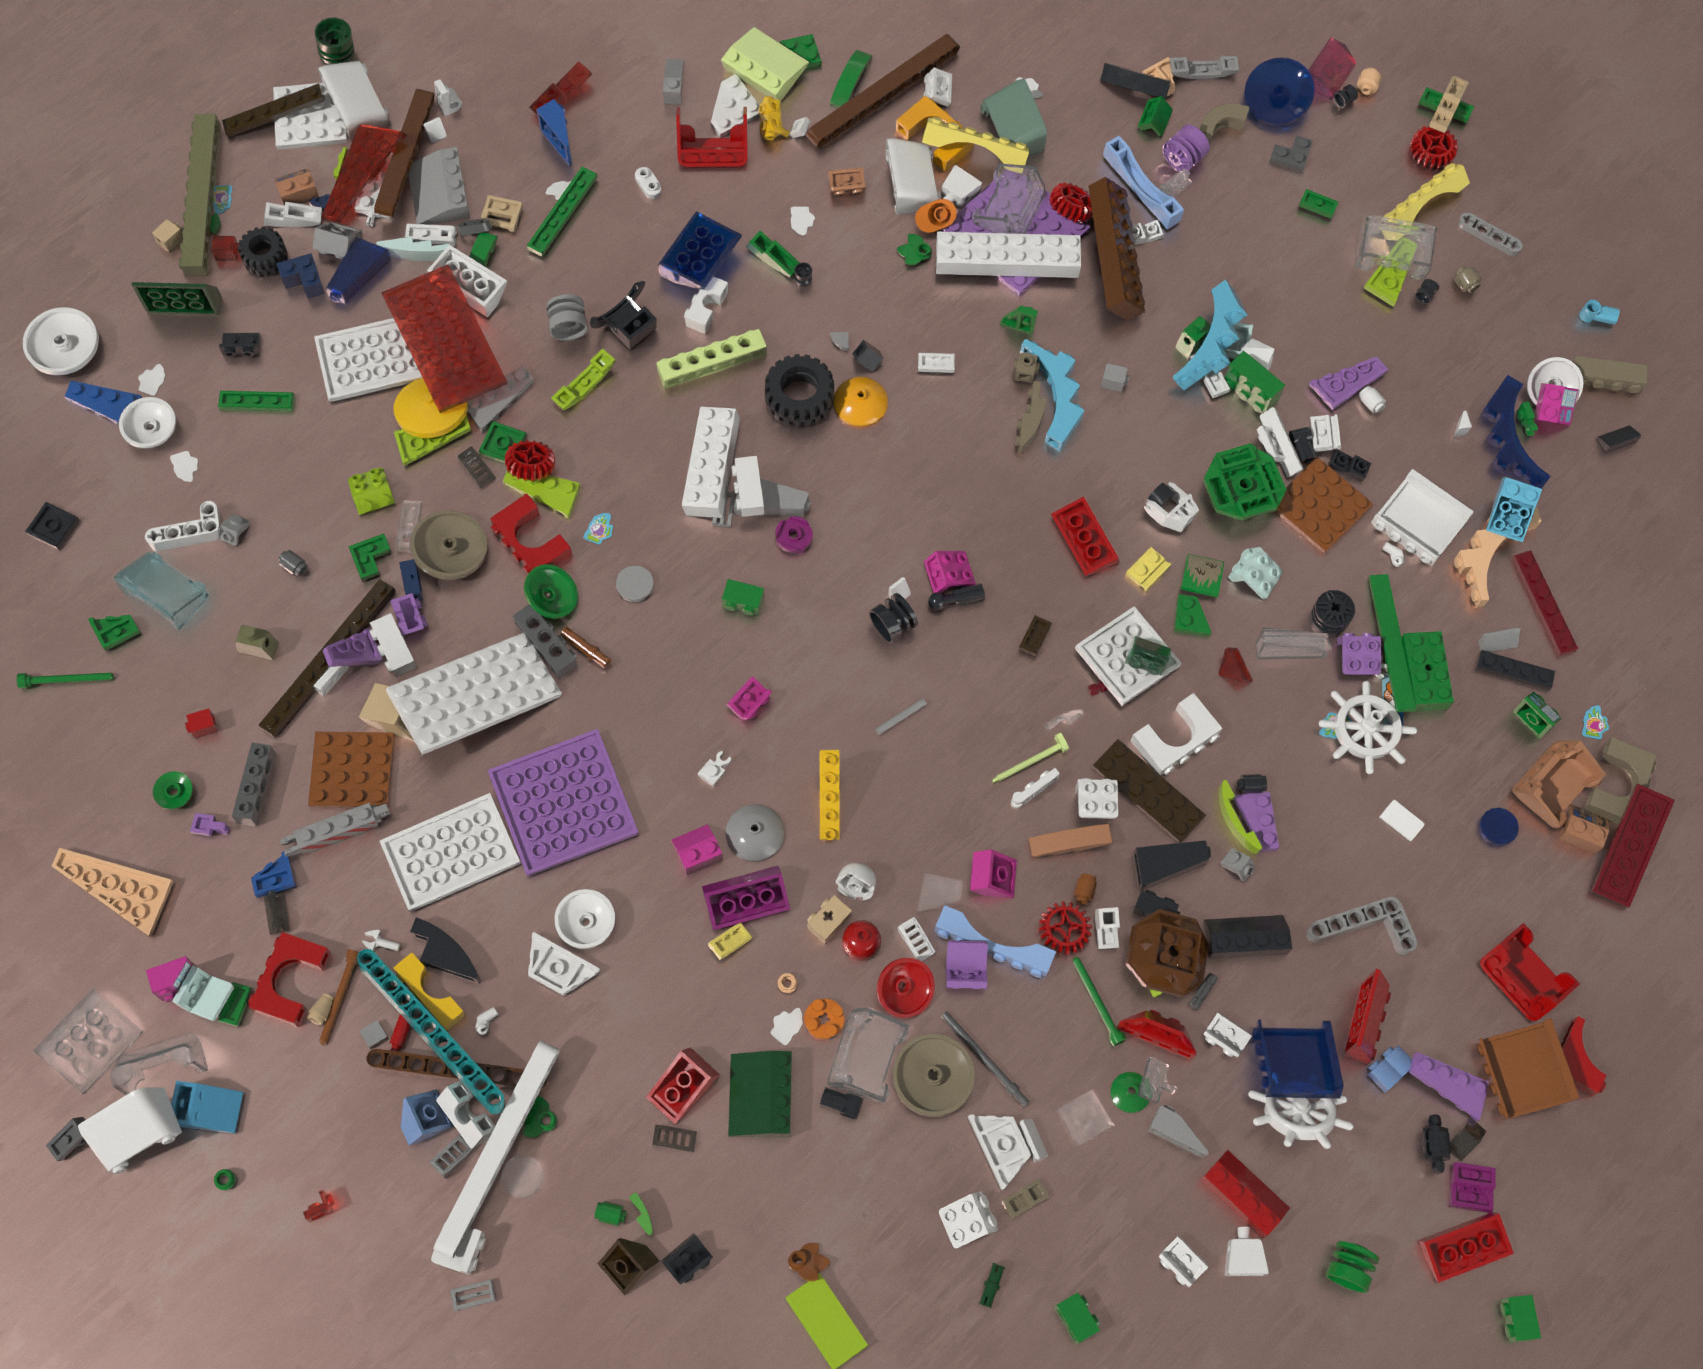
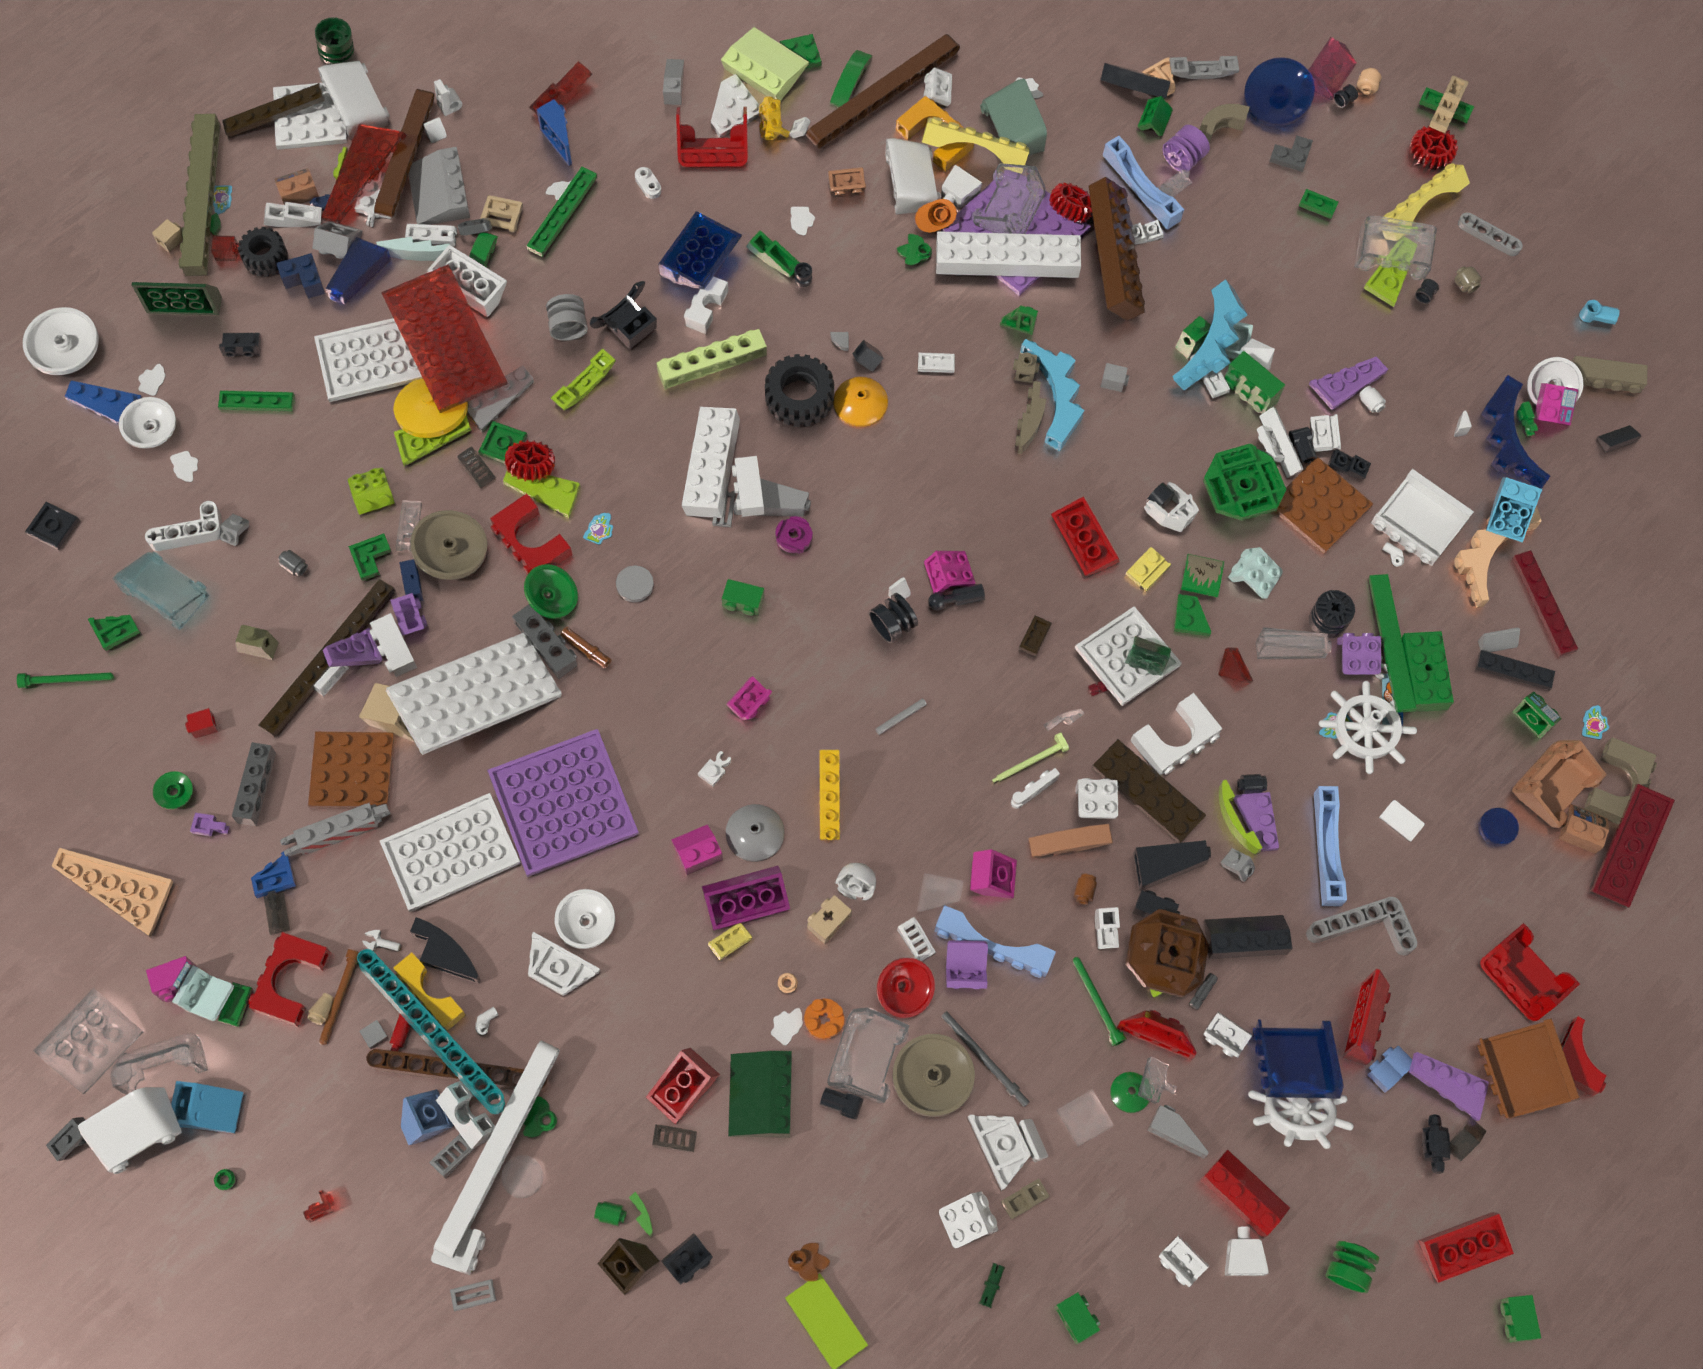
red cylinder [842,920,882,961] -> none
red gear [1038,901,1092,955] -> none
magenta slope [1450,1162,1496,1213] -> none
none -> light blue arch [1314,786,1347,906]

